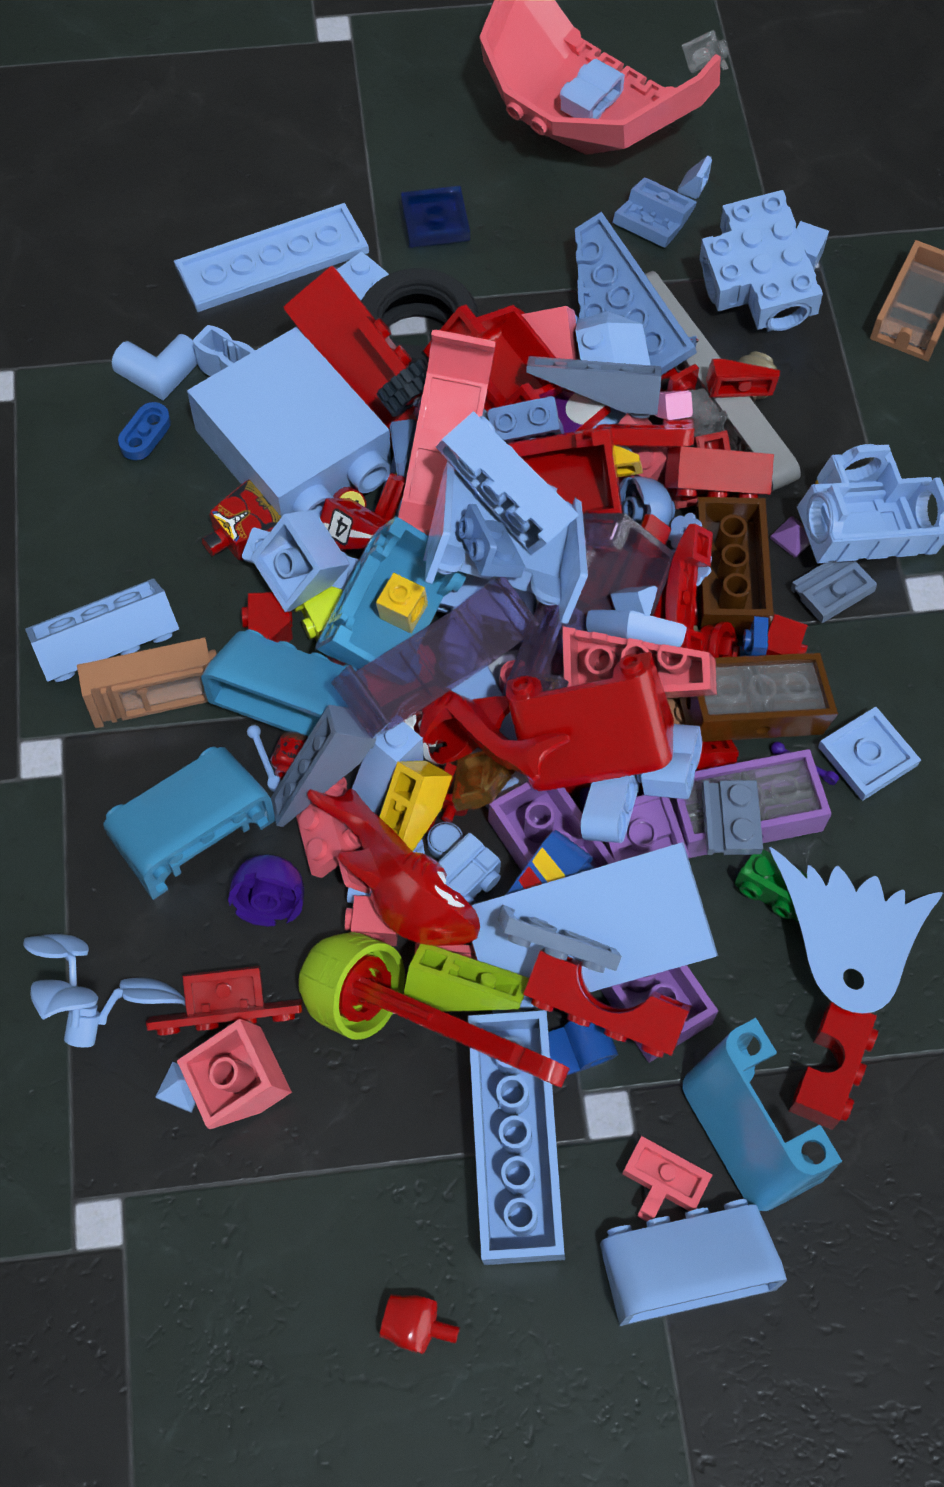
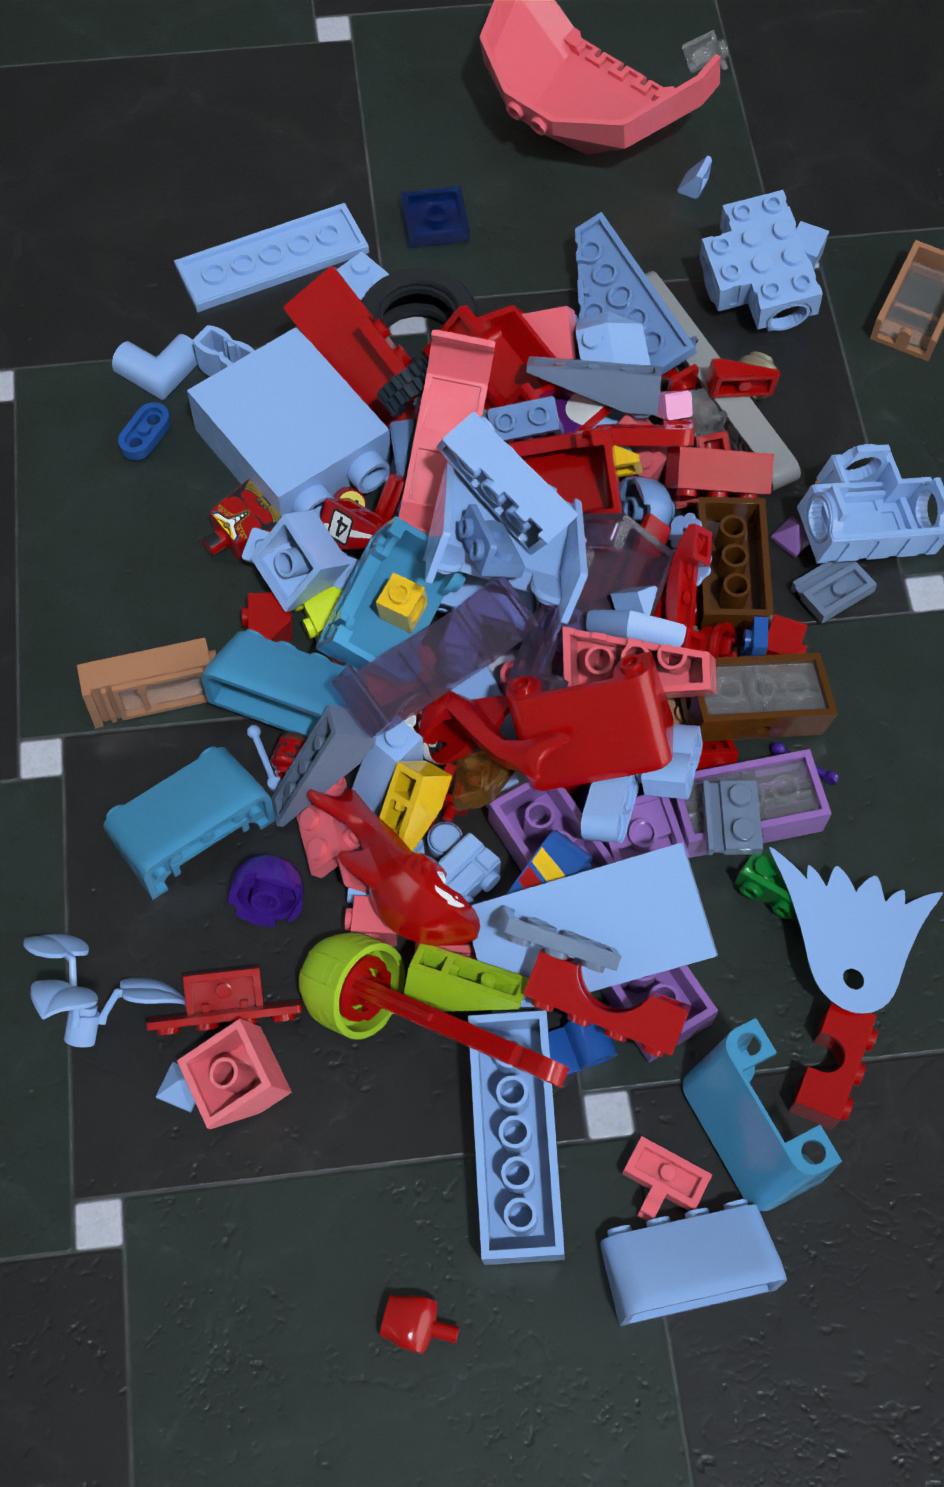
light blue slope [25,578,179,682] -> none
light blue brick [560,59,625,119] -> none
medium blue slope [612,177,697,248] -> none
light blue plate [818,707,921,801] -> none

